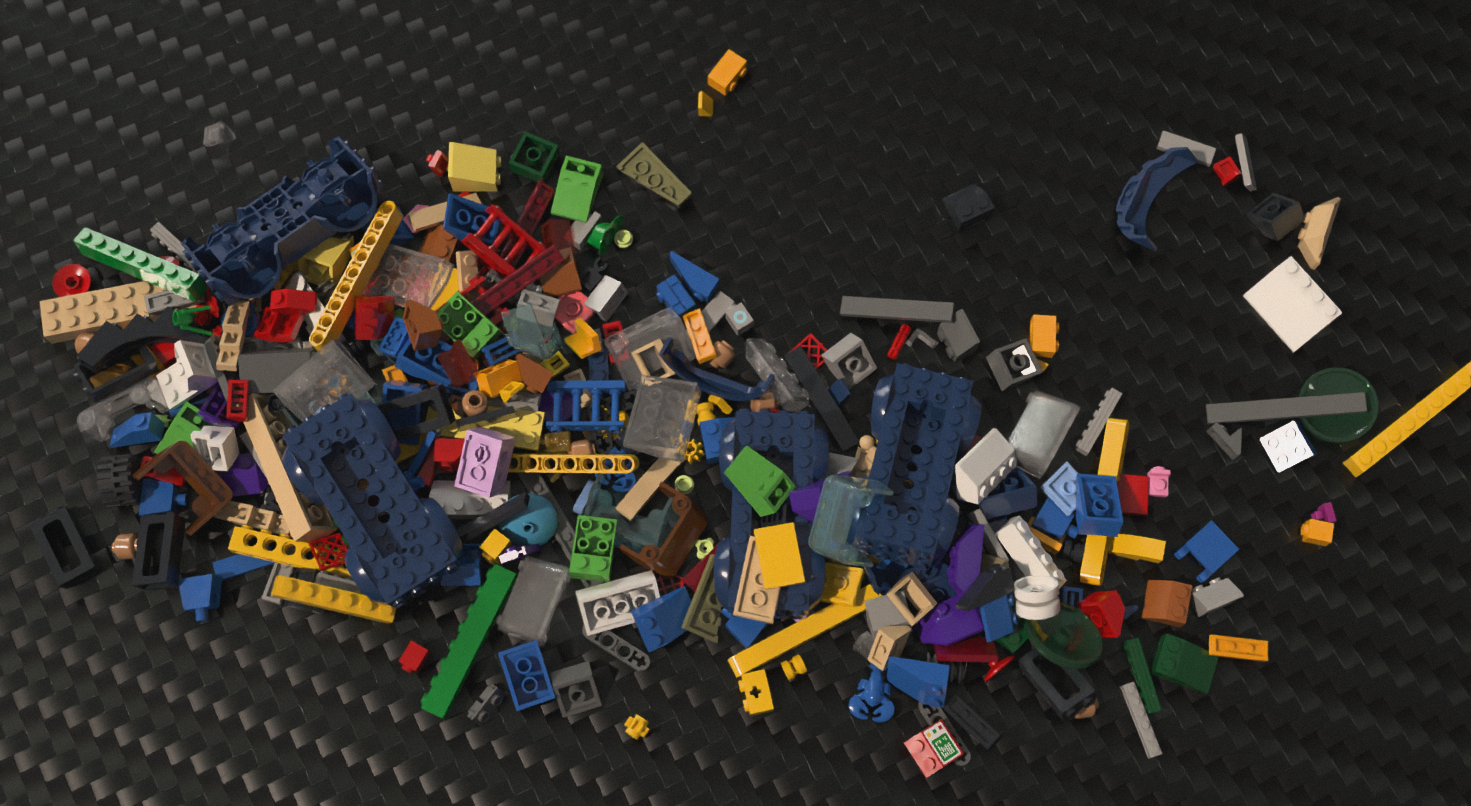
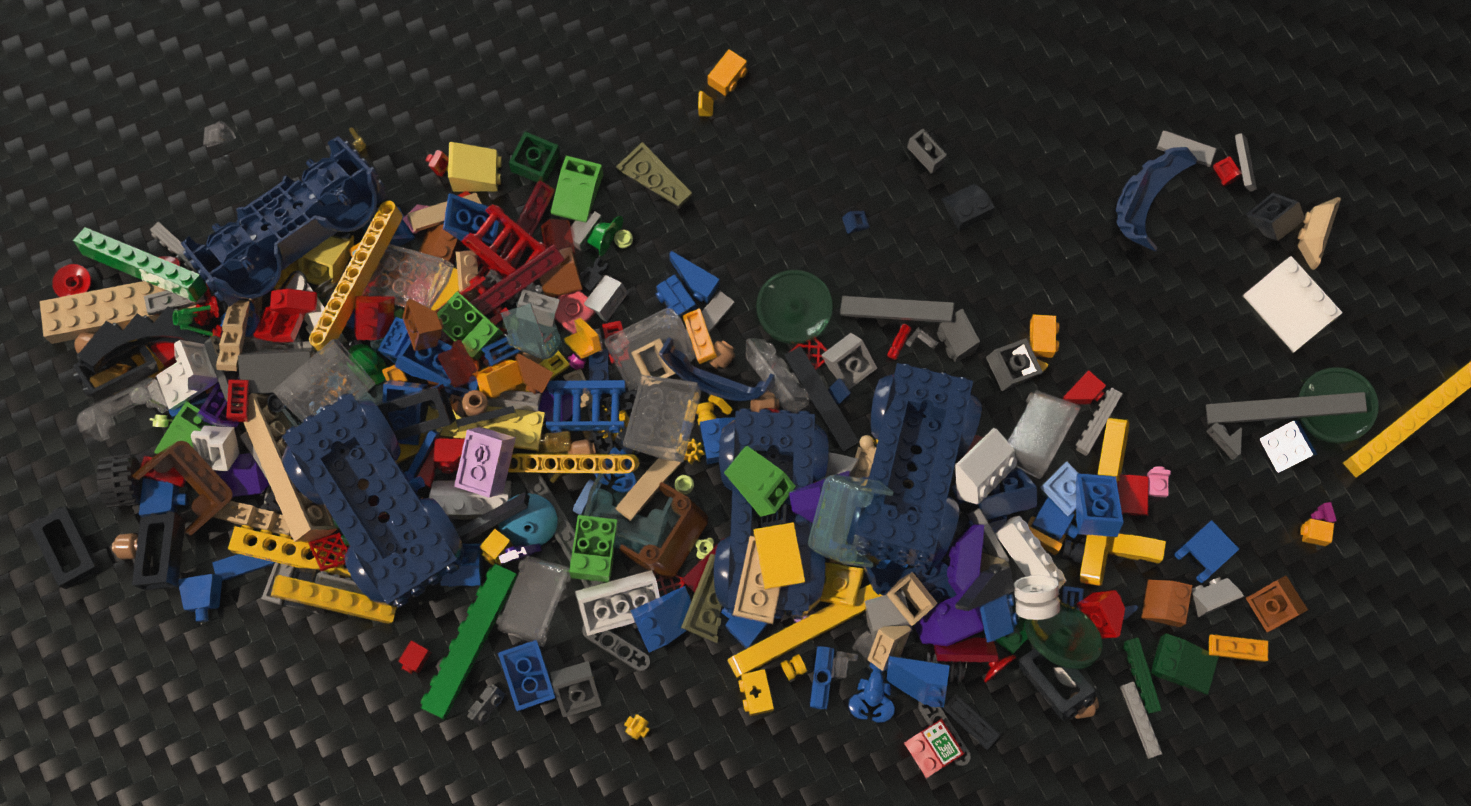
blue slope [110,412,165,448] -> none
yellow slope [499,381,525,403] -> none
light grey brick [725,302,754,336] -> none
none -> green piece [346,344,387,385]
none -> clear yellow hand [349,127,366,152]
none -> dark pink plate [568,353,586,370]
none -> clear green dish [756,270,832,344]
none -> blue piece [810,647,834,709]
none -> clear tile [831,651,858,679]
none -> dark blue slope [843,211,870,233]
none -> dark grey brick [907,129,946,173]
none -> white tile [1054,668,1076,688]
none -> red slope [1061,370,1106,405]
none -> dark orange slope [1246,576,1308,632]

